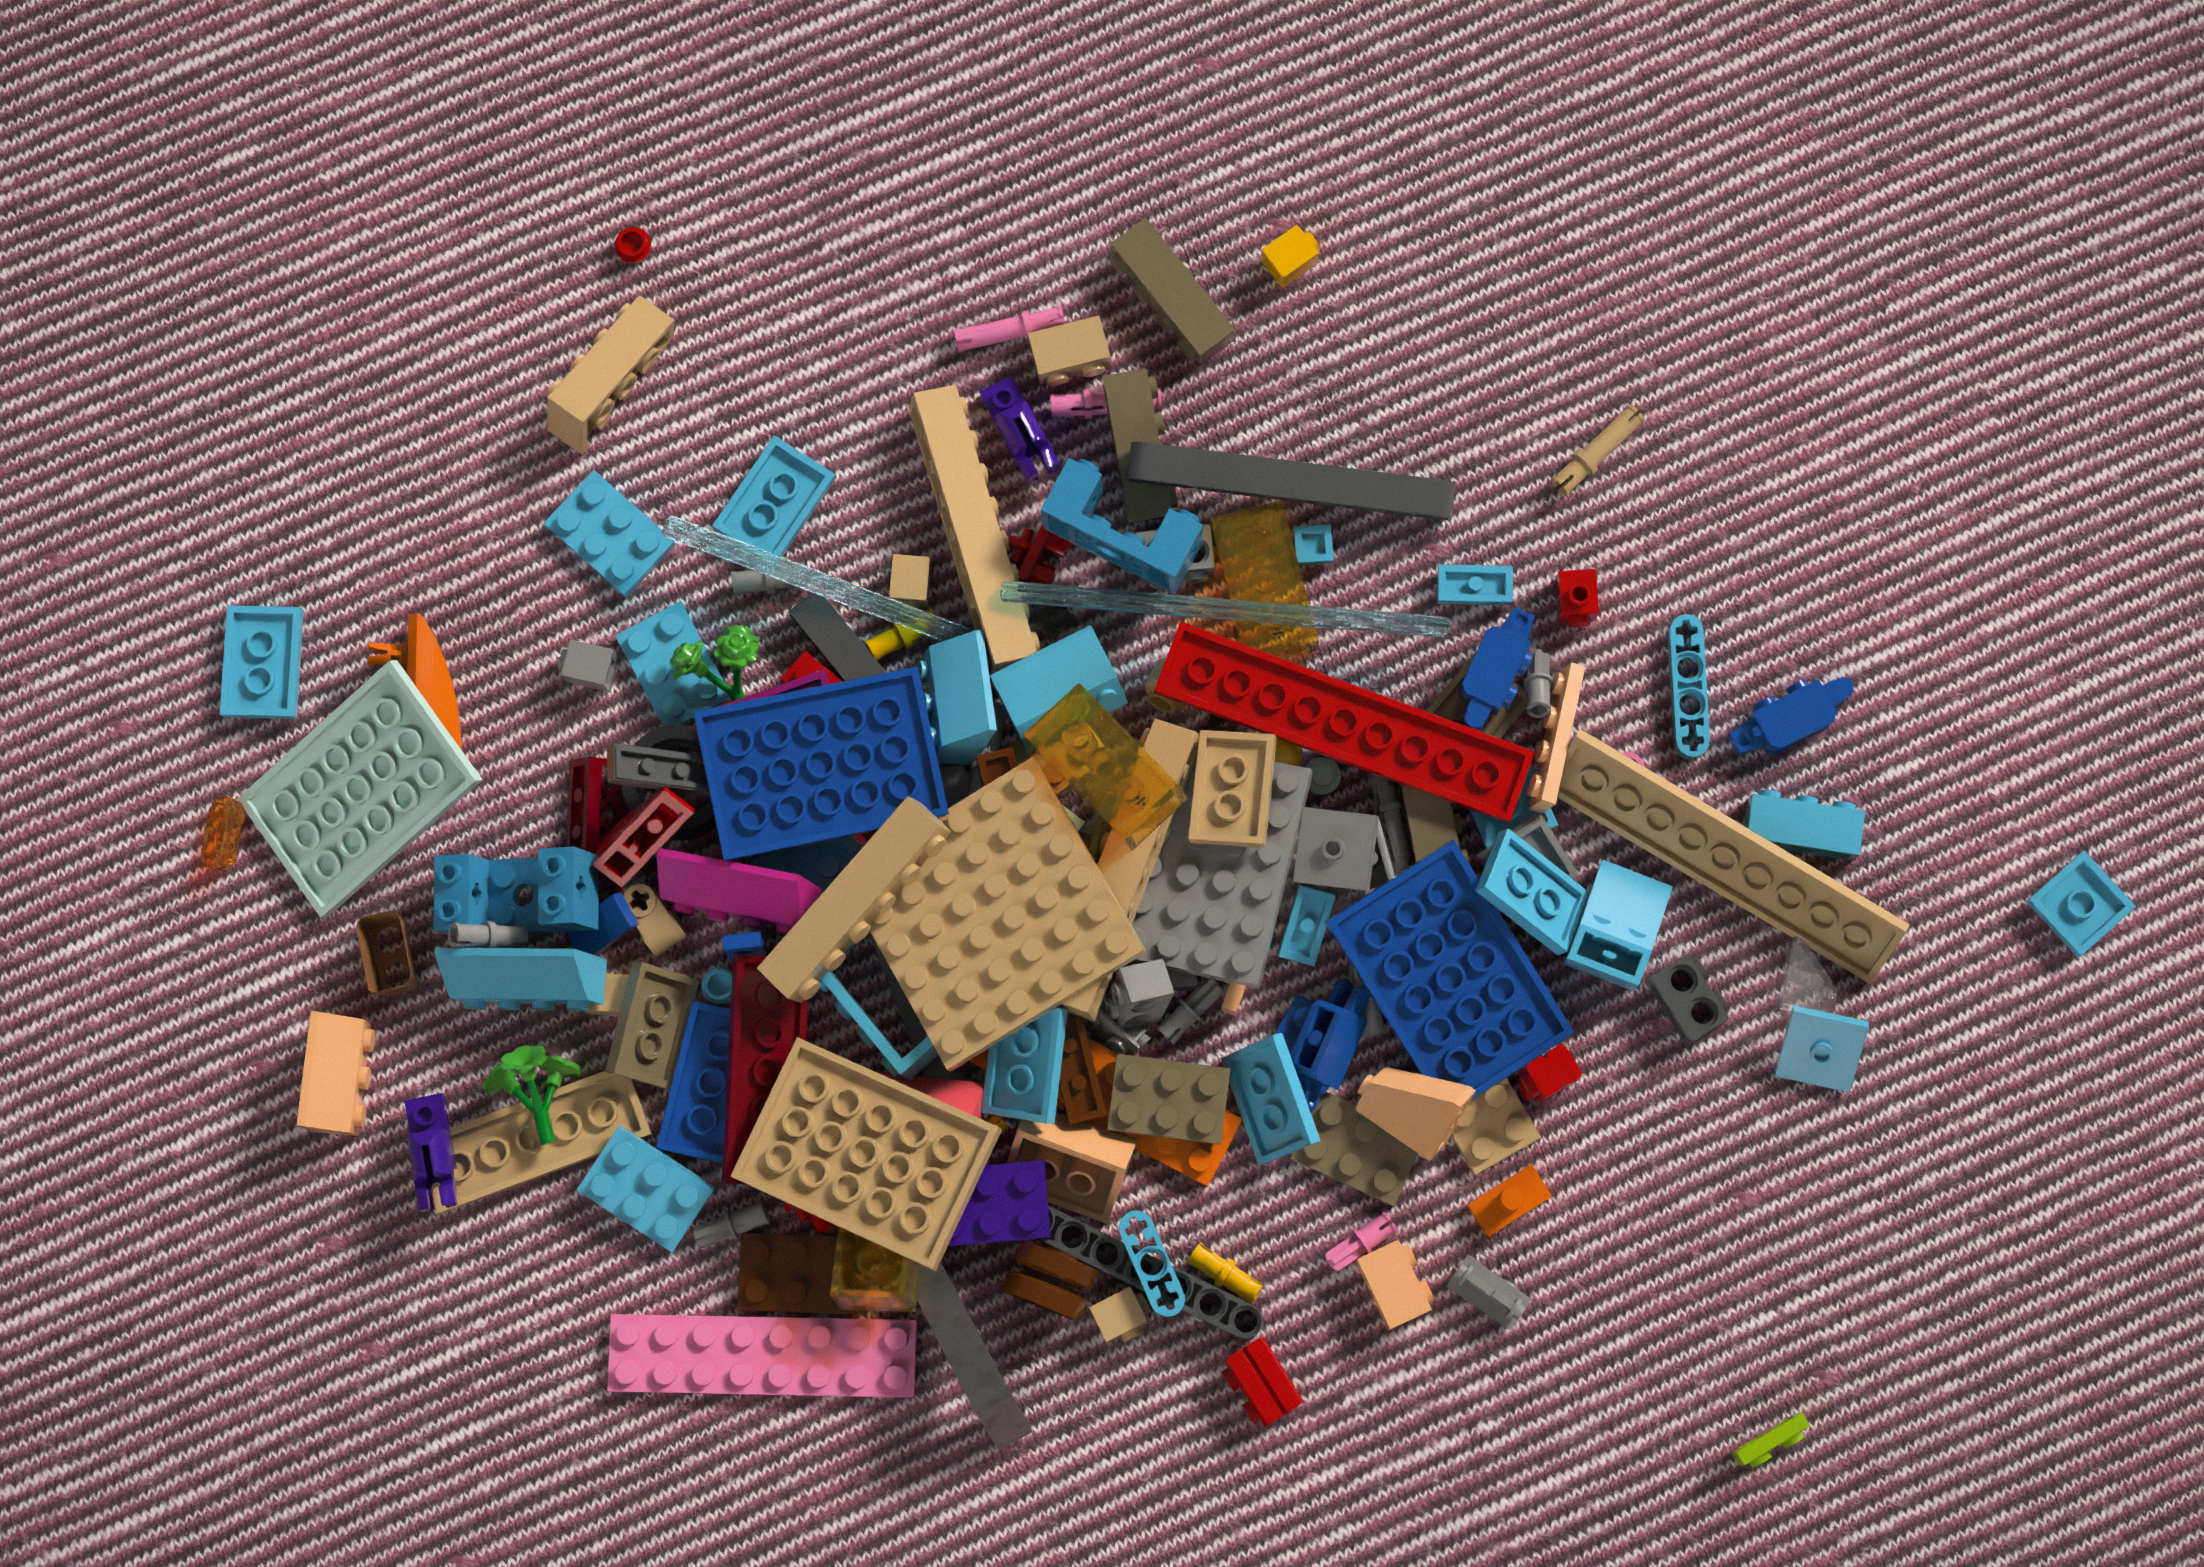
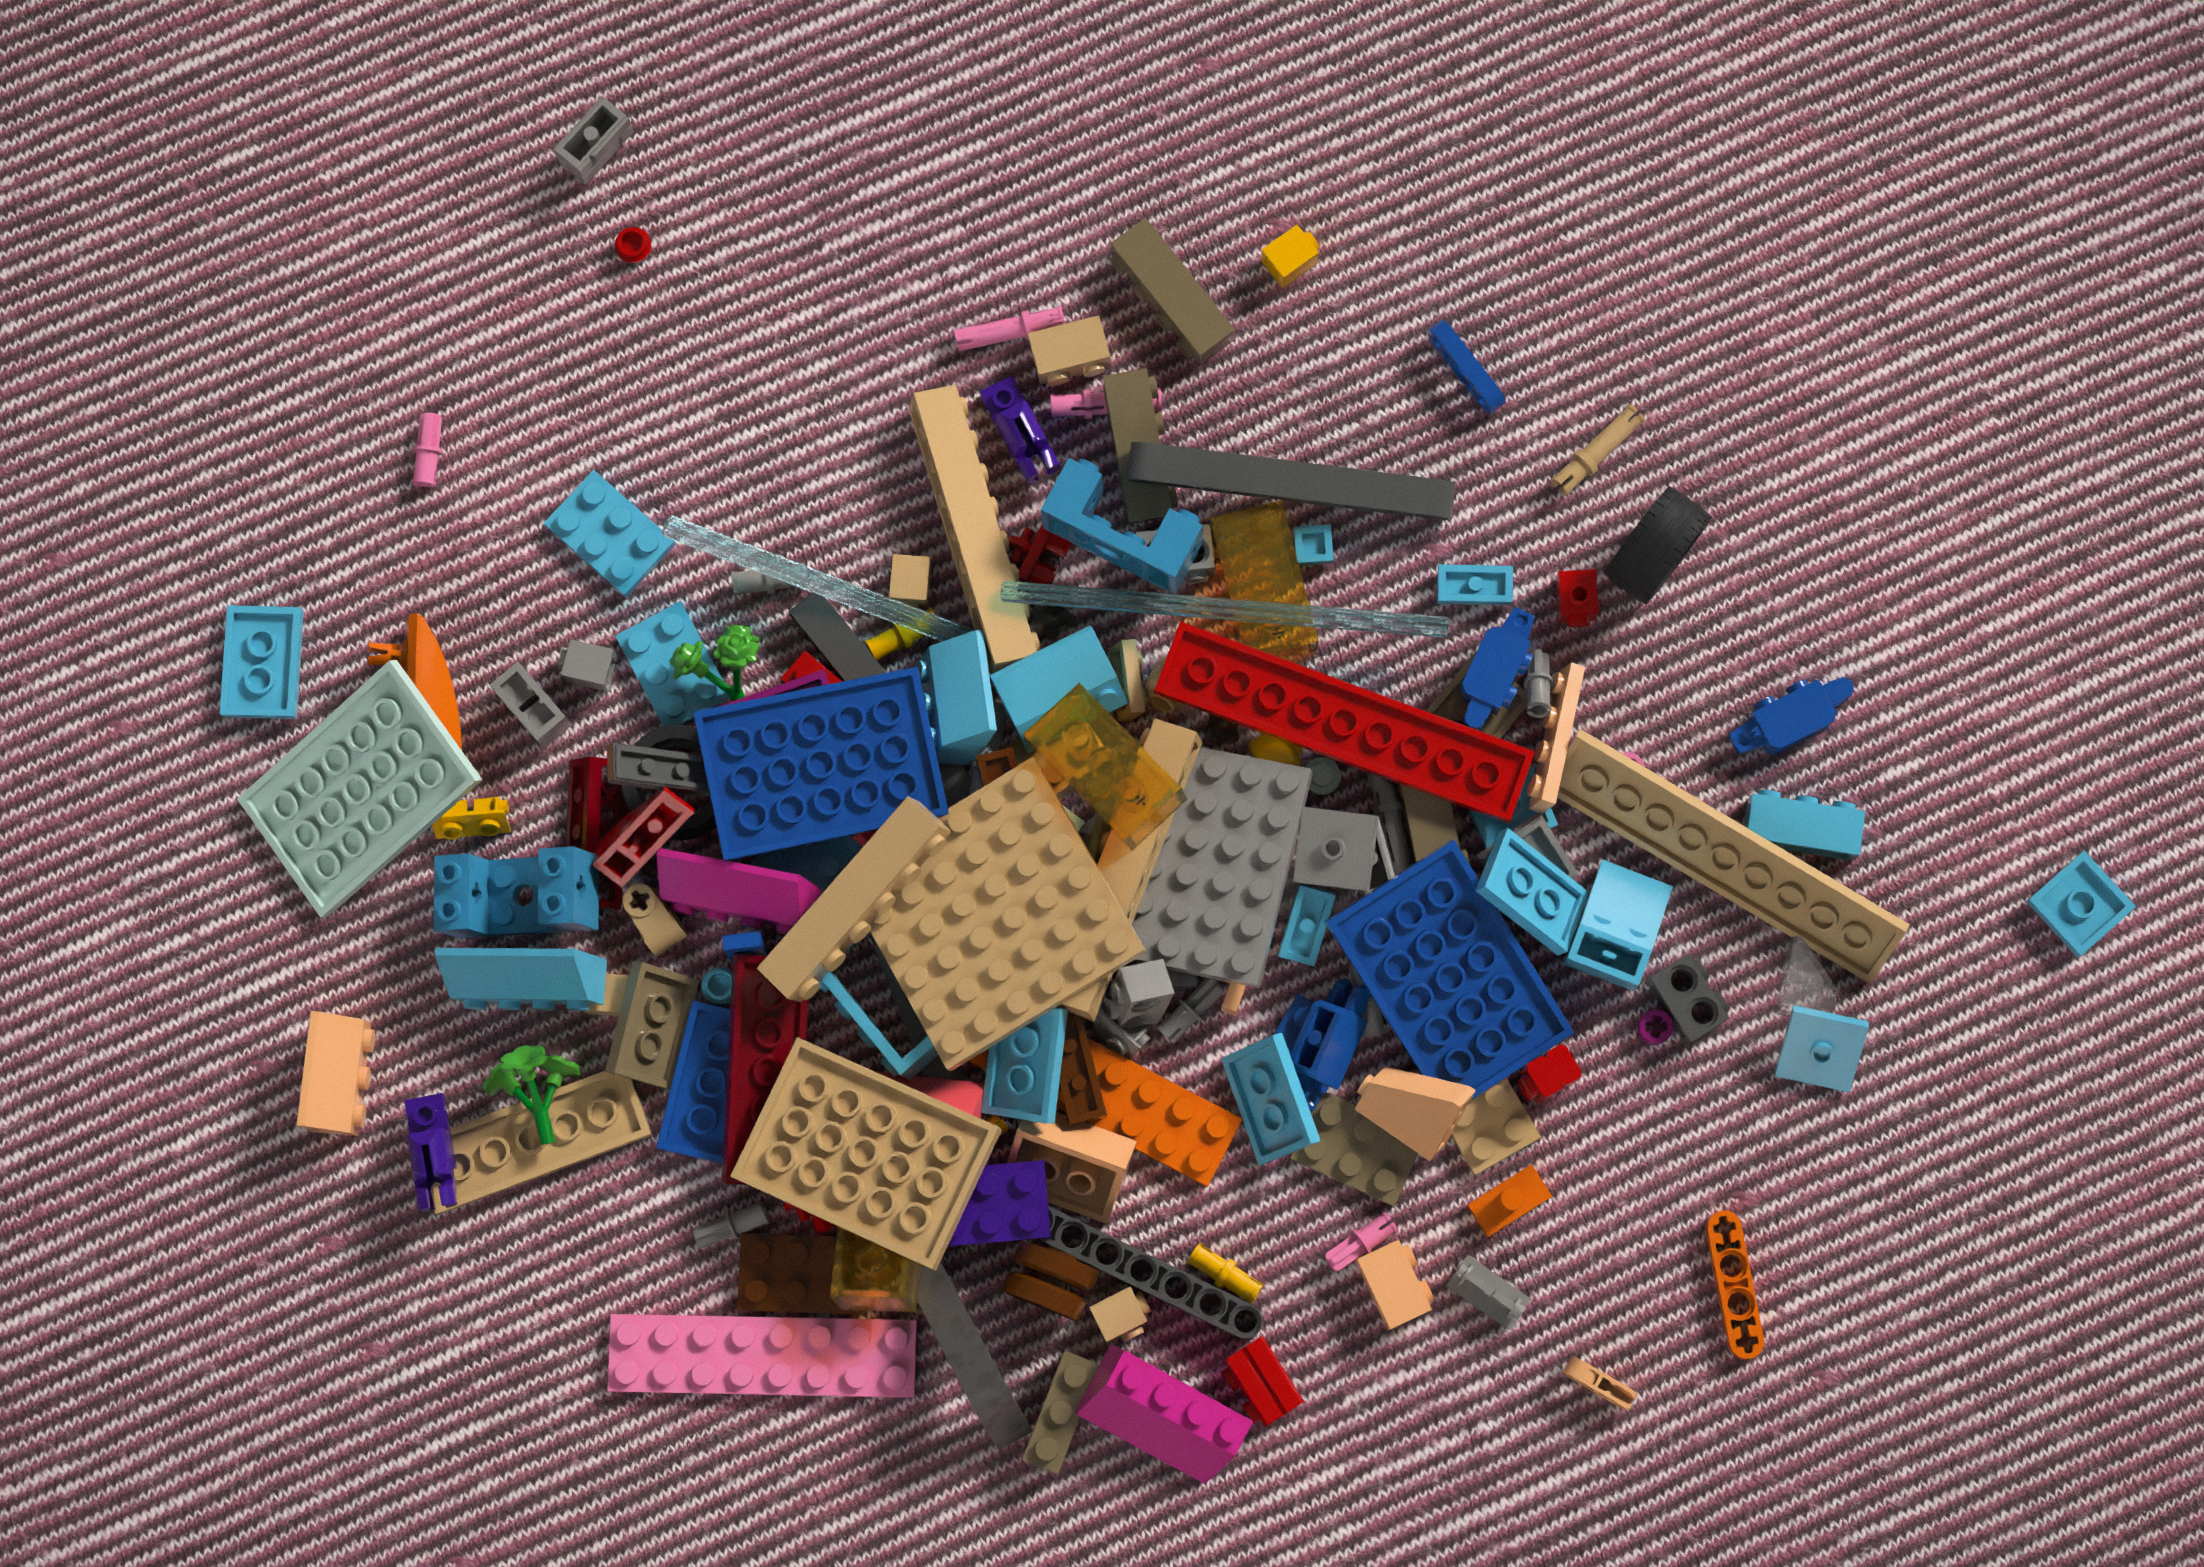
clear orange plate [201,796,245,872] -> none
medium nougat piece [356,911,419,997] -> none
light grey pin [448,921,528,948] -> none
tan wedge [546,295,675,455] -> none
blue tile [565,892,639,956] -> none
medium azure plate [577,1125,715,1252] -> none
medium azure plate [712,436,836,567] -> none
dark tan plate [1107,1054,1231,1145] -> none
medium azure beam [1119,1210,1185,1317] -> none
tan plate [1188,730,1277,848] -> none
medium azure beam [1668,614,1710,760] -> none
lime plate [1731,1412,1810,1468] -> none
none -> bright pink axle [412,413,443,487]
none -> yellow hinge [432,796,511,840]
none -> light grey brick [489,661,572,749]
none -> light grey brick [553,96,634,184]
none -> dark tan brick [1022,1350,1100,1474]
none -> dark pink slope [1074,1344,1253,1484]
none -> tan plate [1109,639,1147,721]
none -> blue beam [1427,319,1506,414]
none -> light nougat piece [1562,1356,1638,1411]
none -> black tyre [1604,486,1712,605]
none -> magenta bush [1637,1009,1674,1045]
none -> orange beam [1705,1210,1764,1360]

